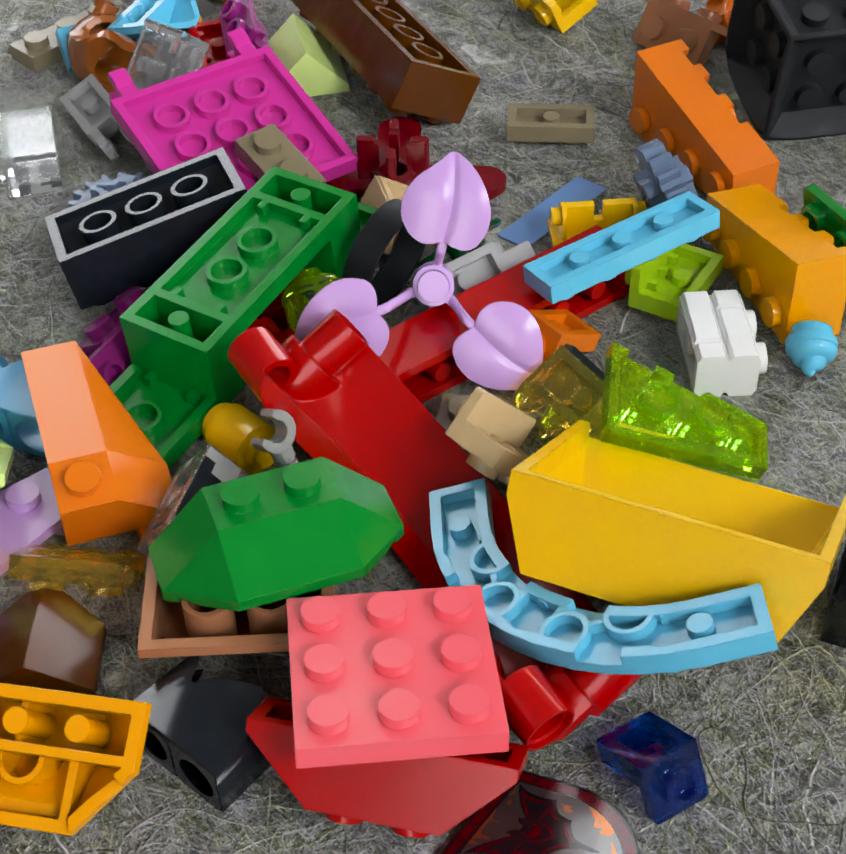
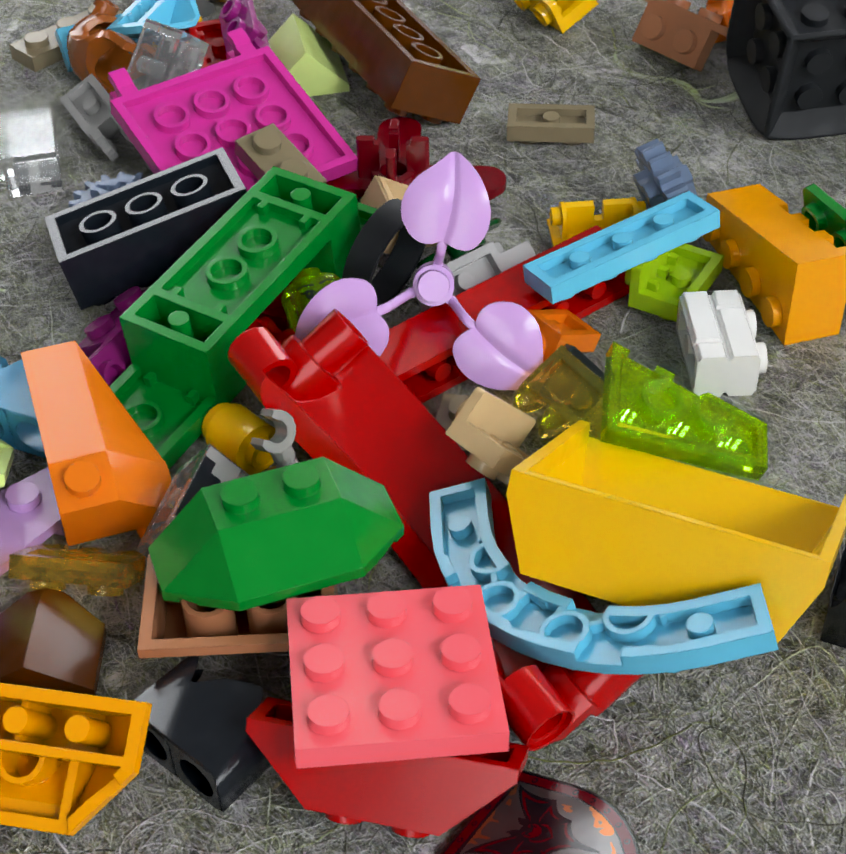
medium blue sticker [497,176,606,245] -> none
clear blue bracket [596,711,709,824] -> none
orange wedge [629,39,780,195] -> none
medium azure plate [785,320,838,377] -> none

